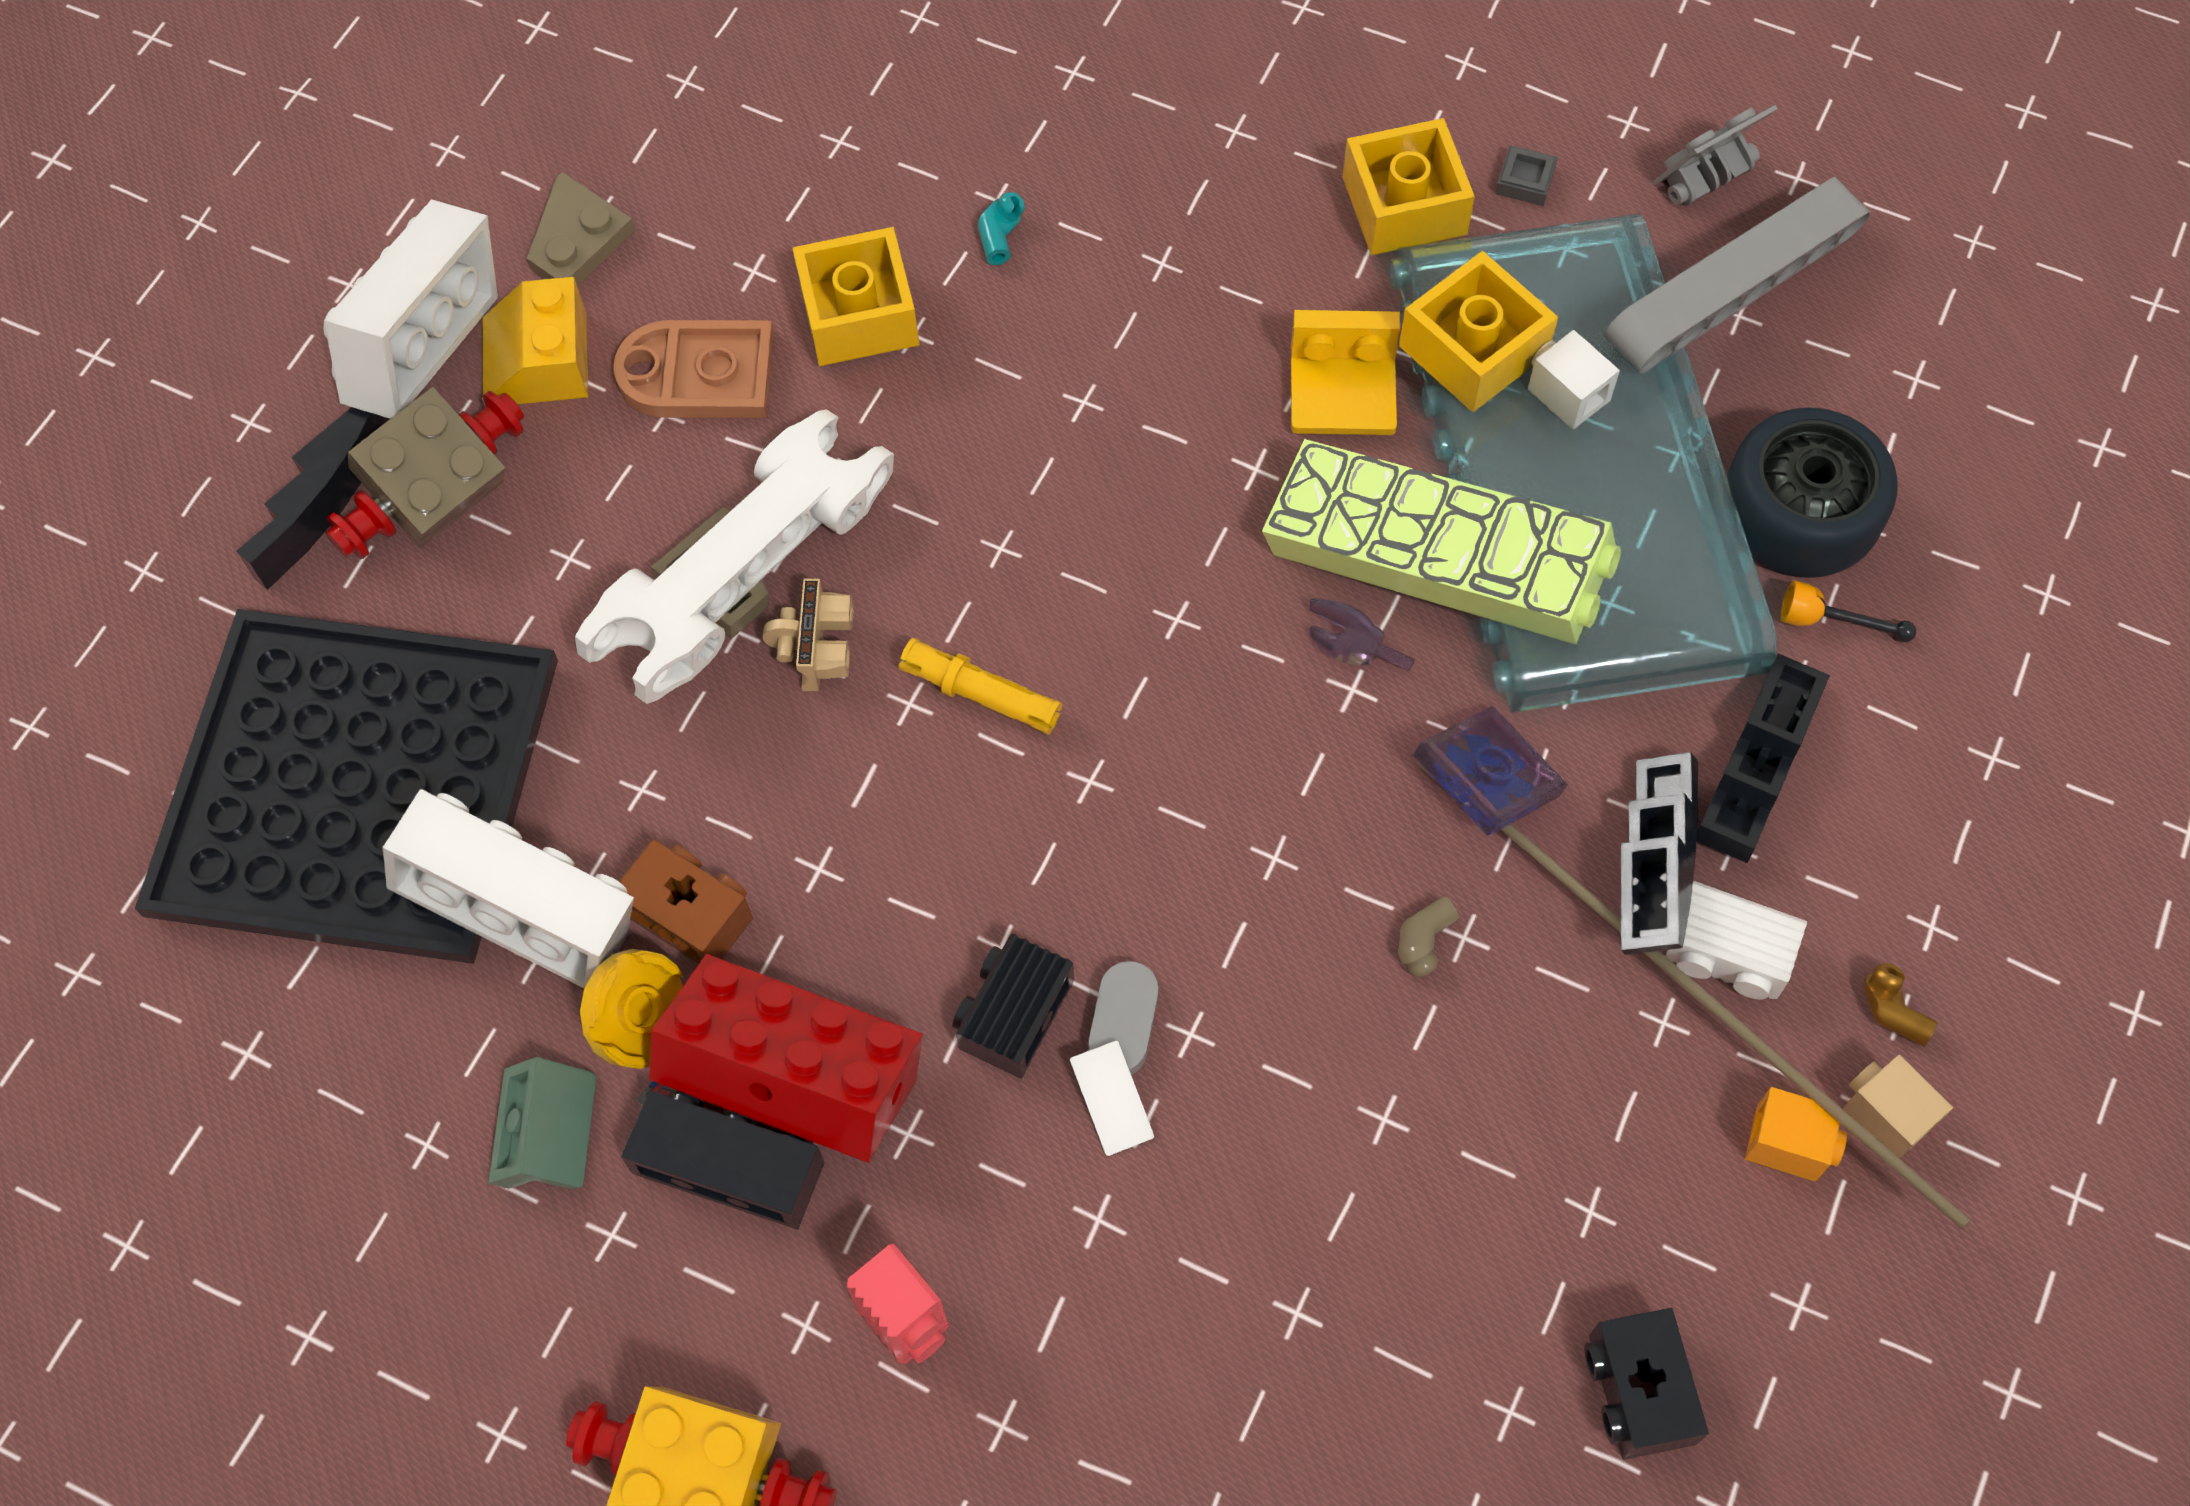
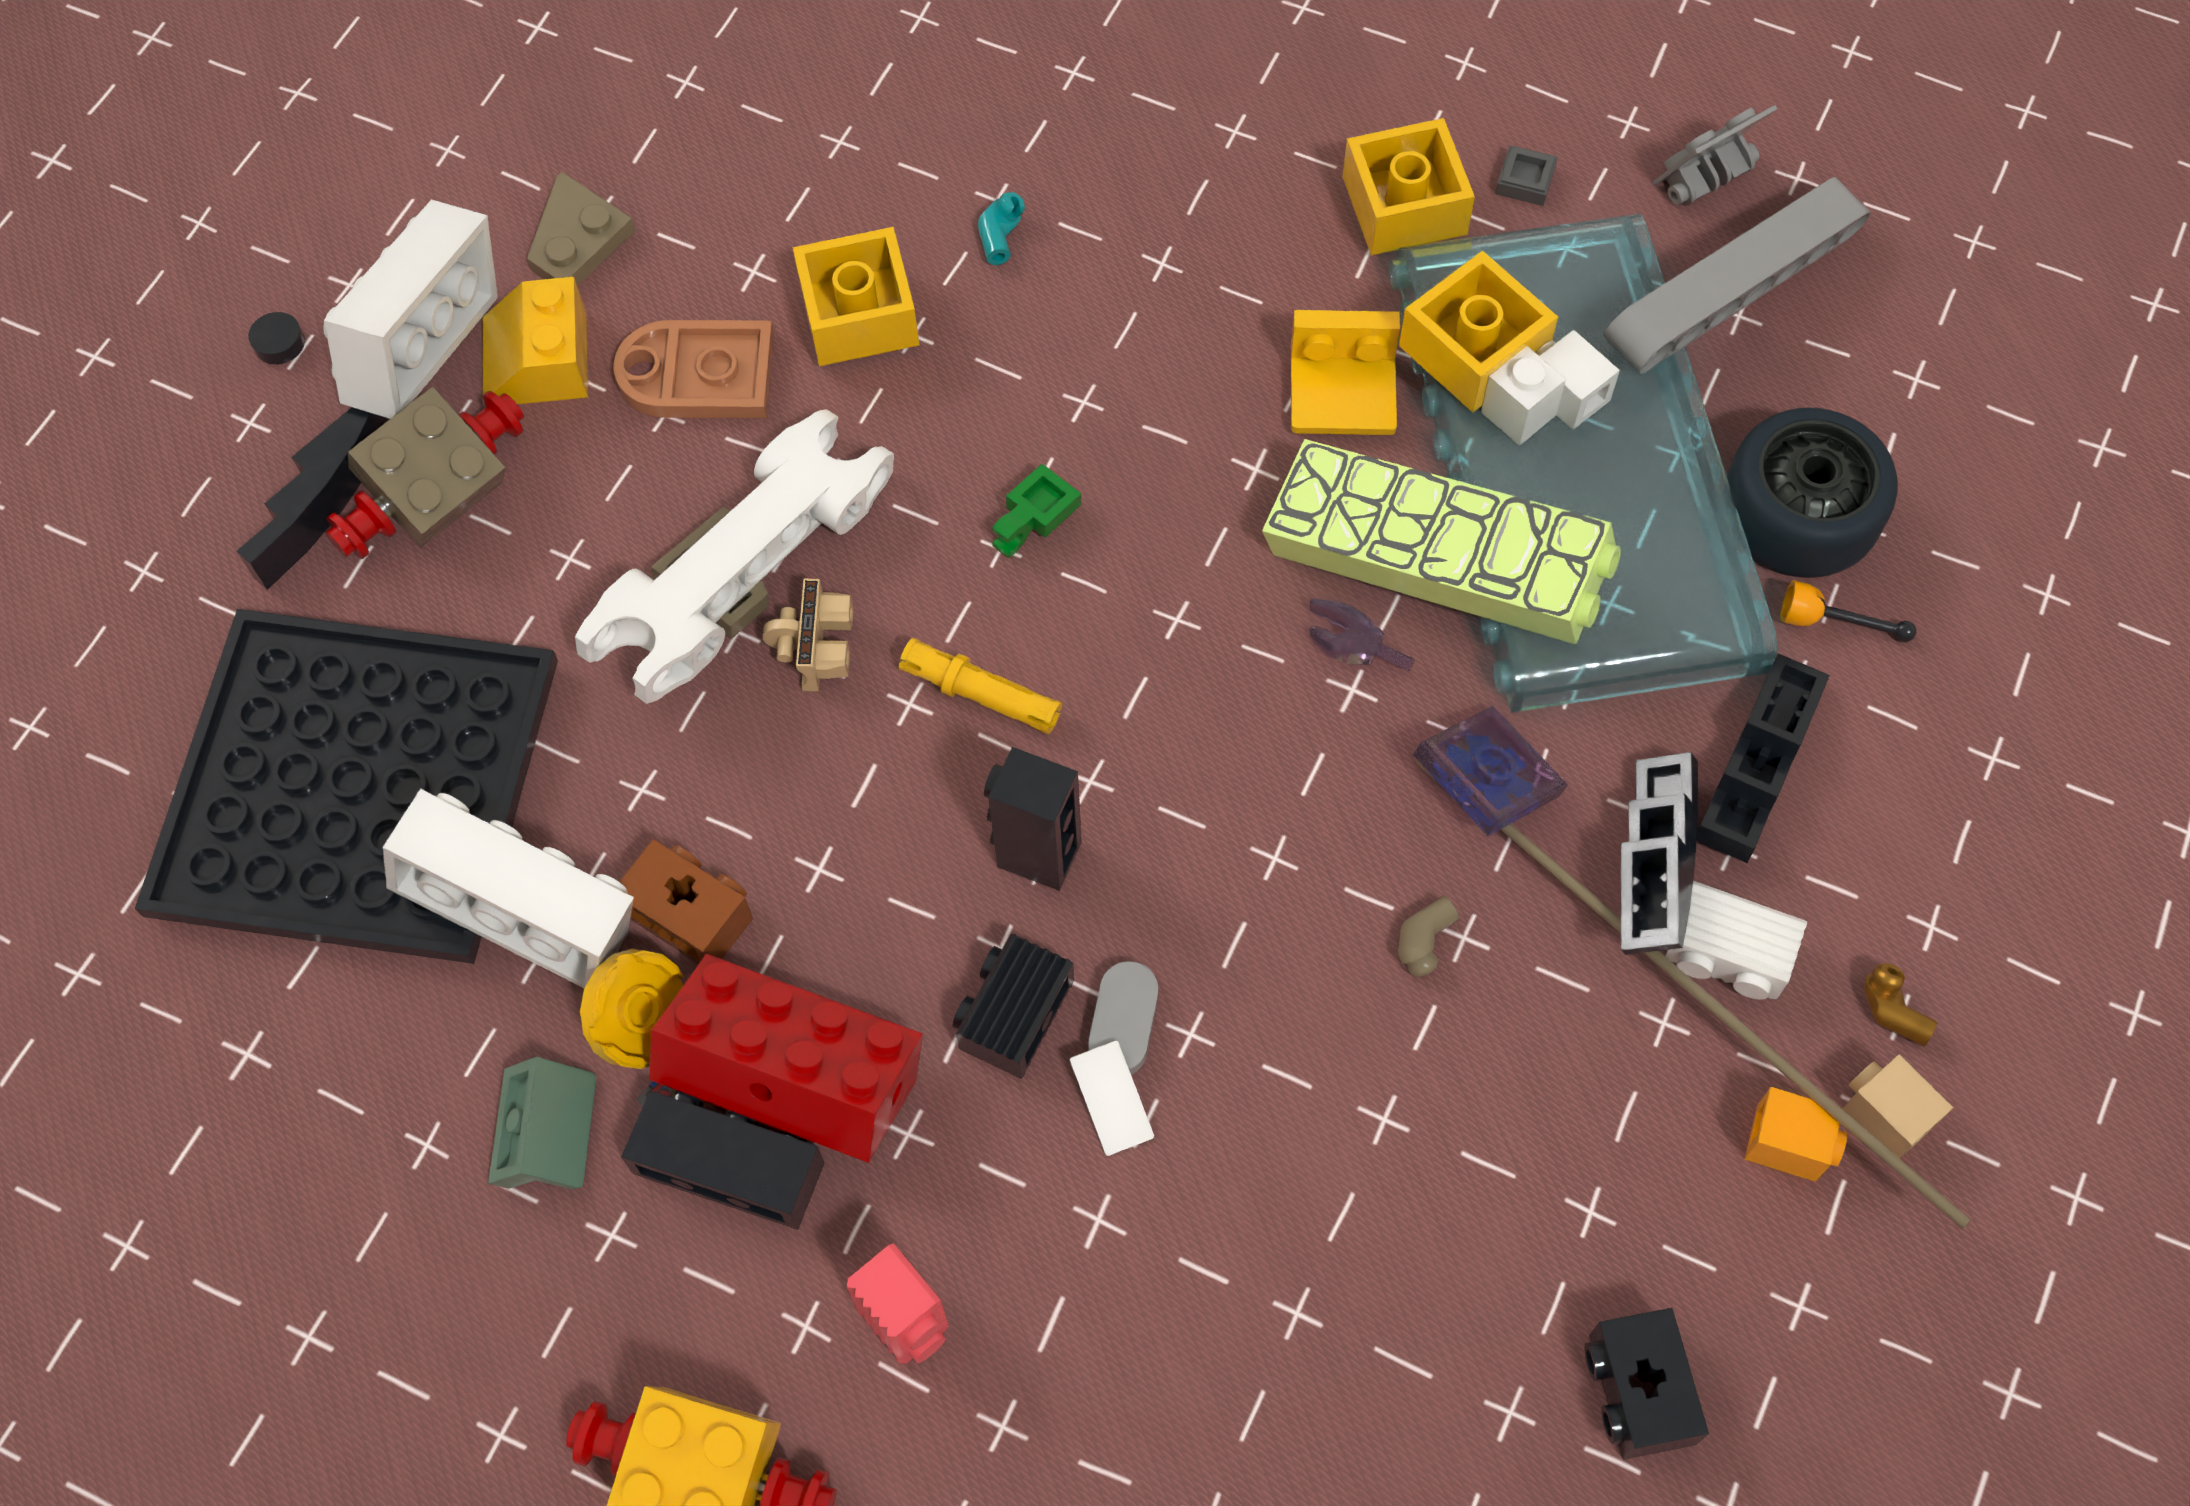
none -> black tile [248,312,305,364]
none -> black brick [984,747,1082,891]
none -> green plate [992,464,1081,558]
none -> white brick [1481,346,1566,446]

